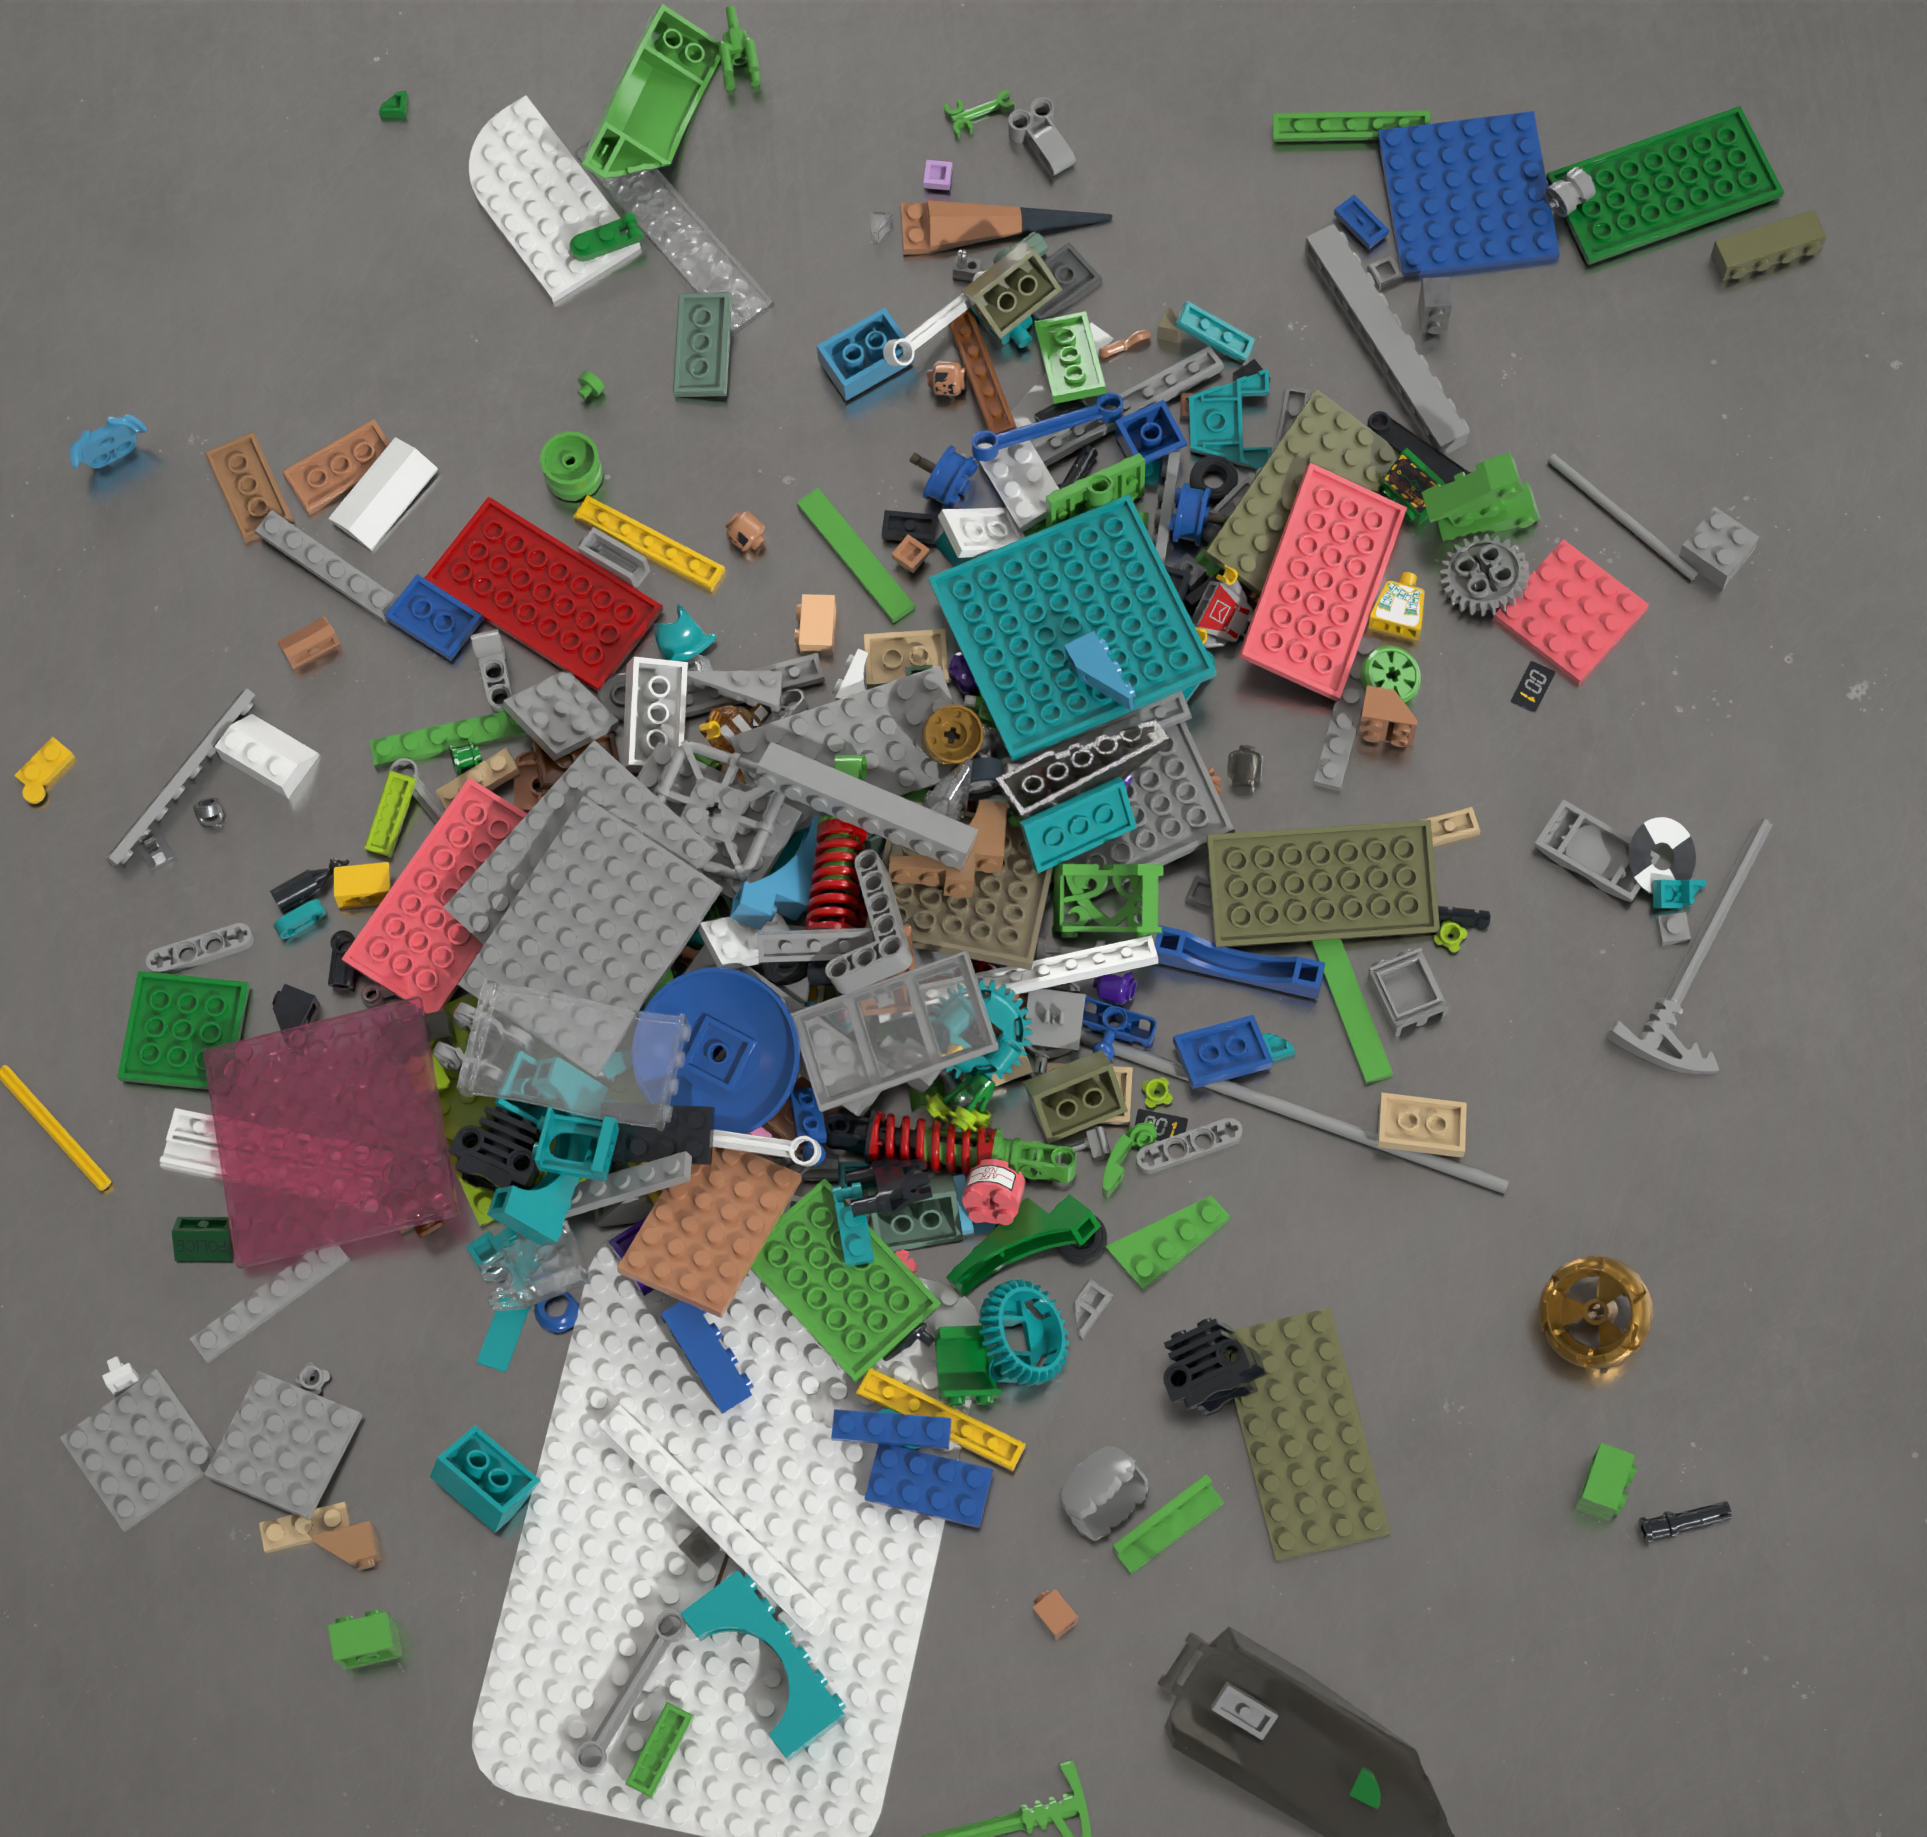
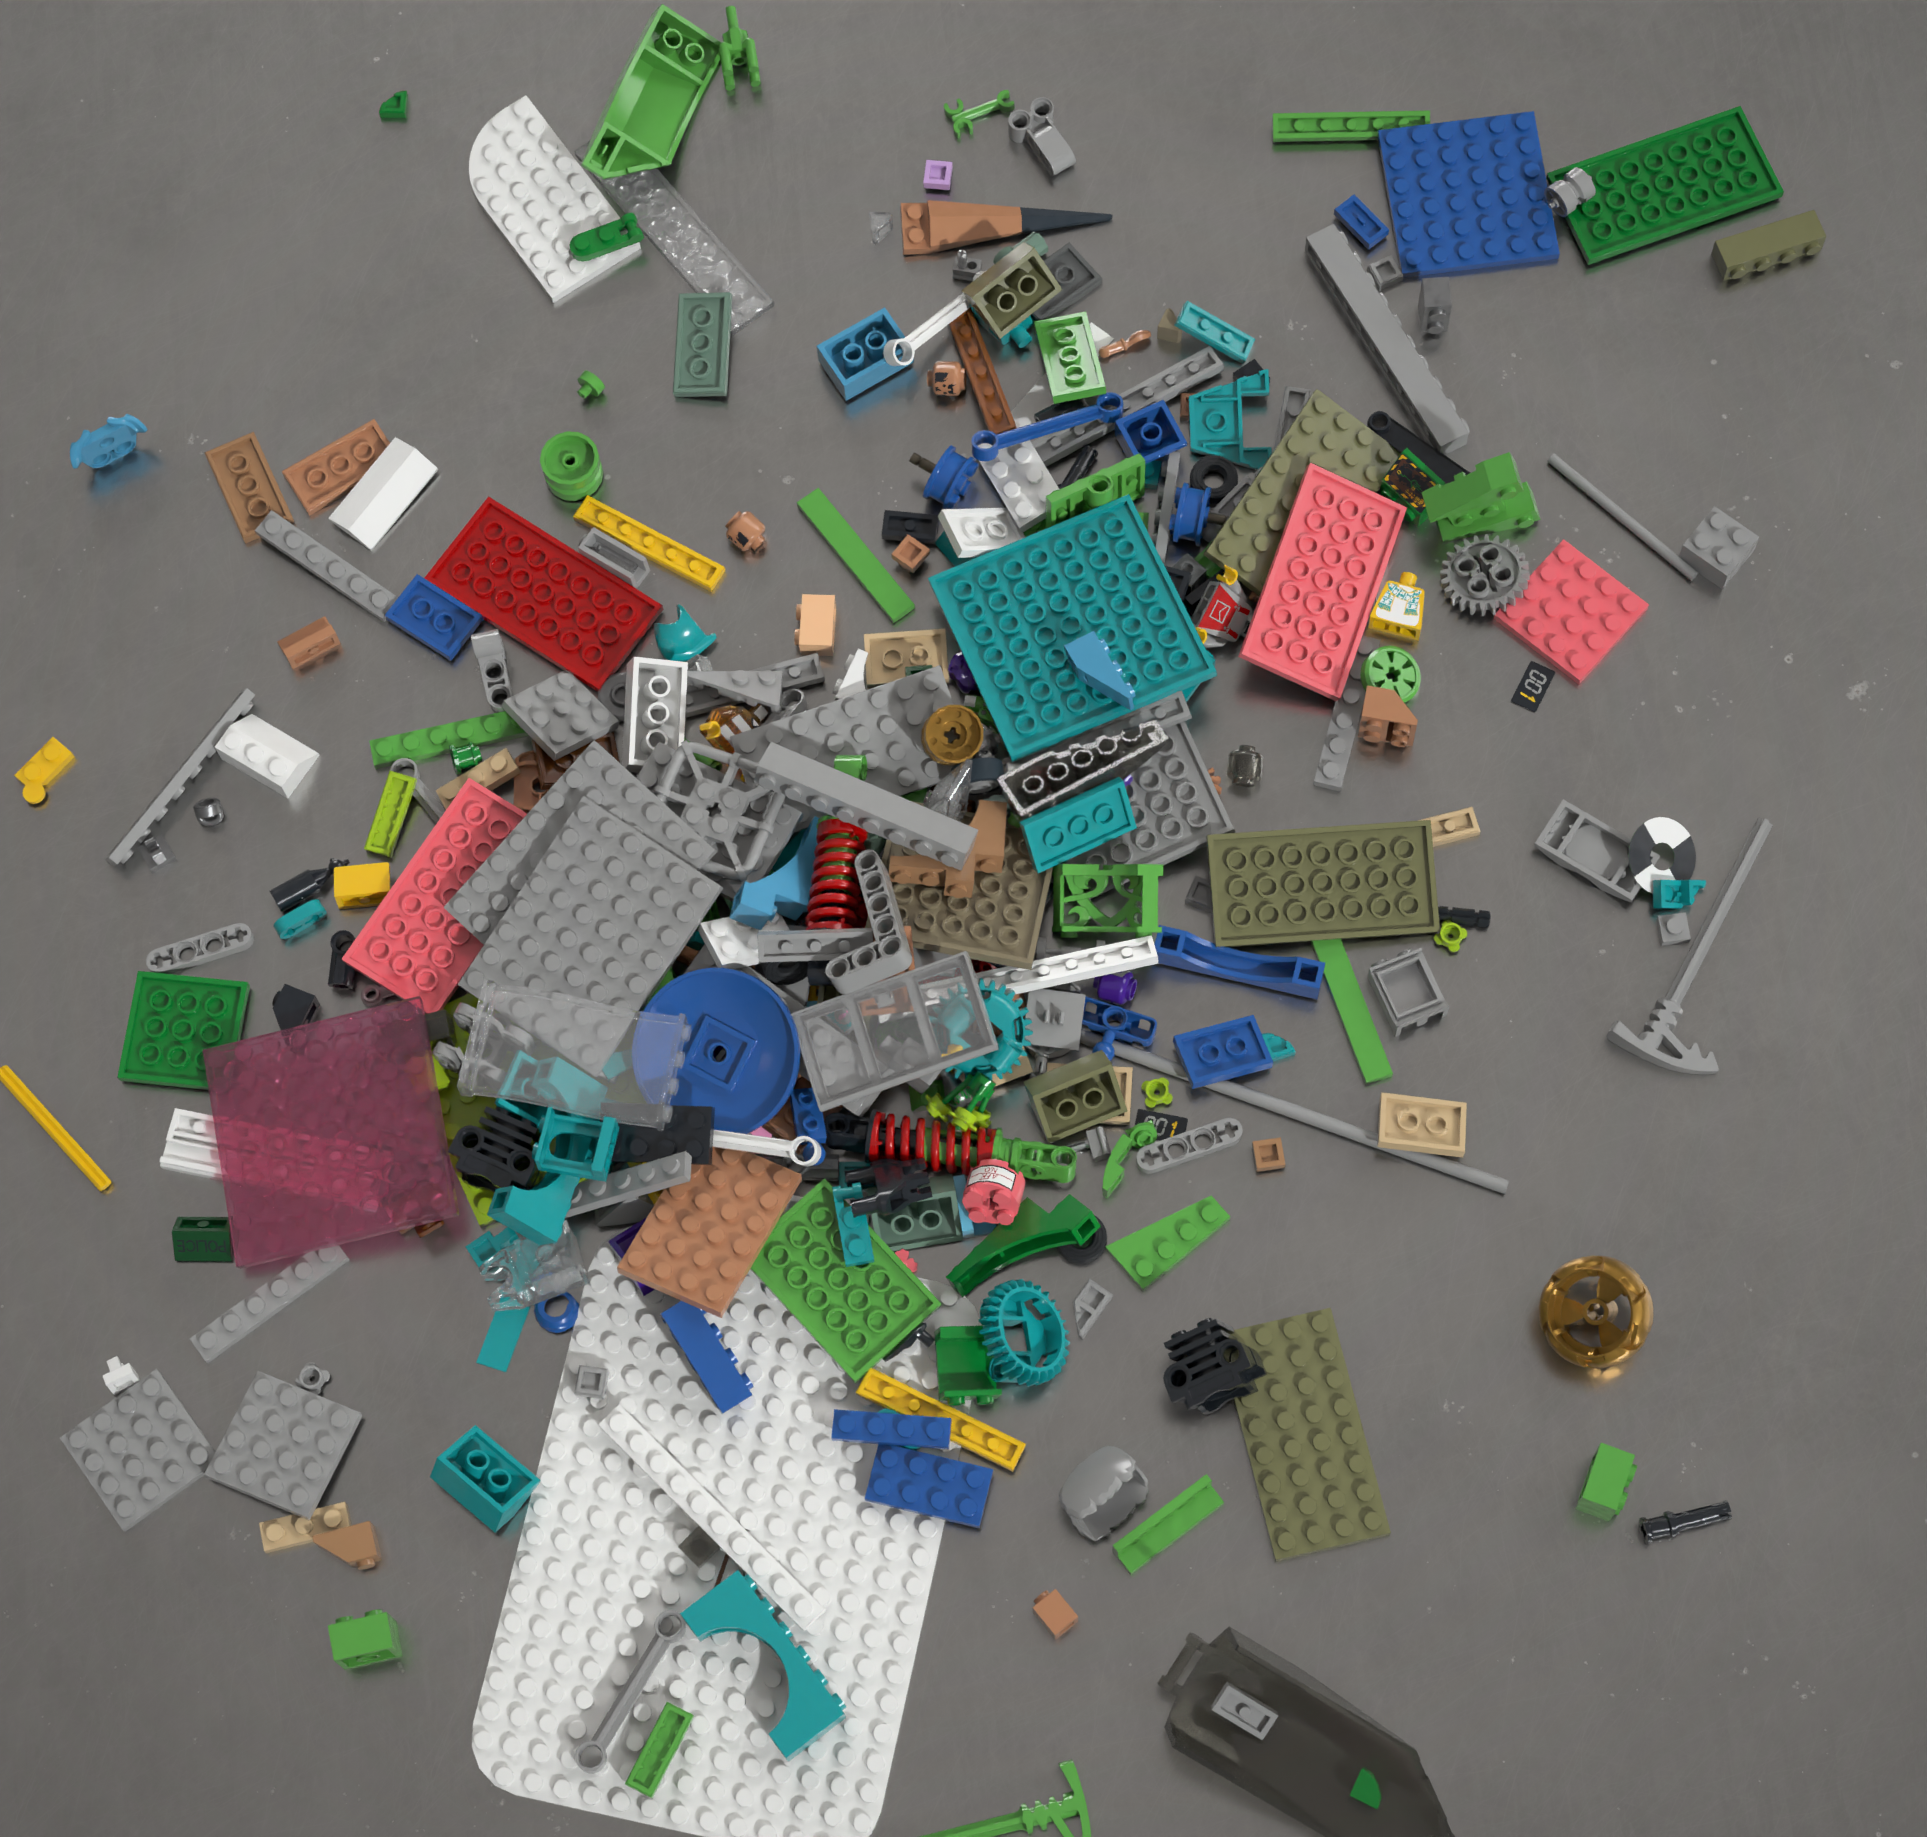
none -> light grey tile [574,1365,609,1399]
none -> medium nougat plate [1252,1137,1285,1172]

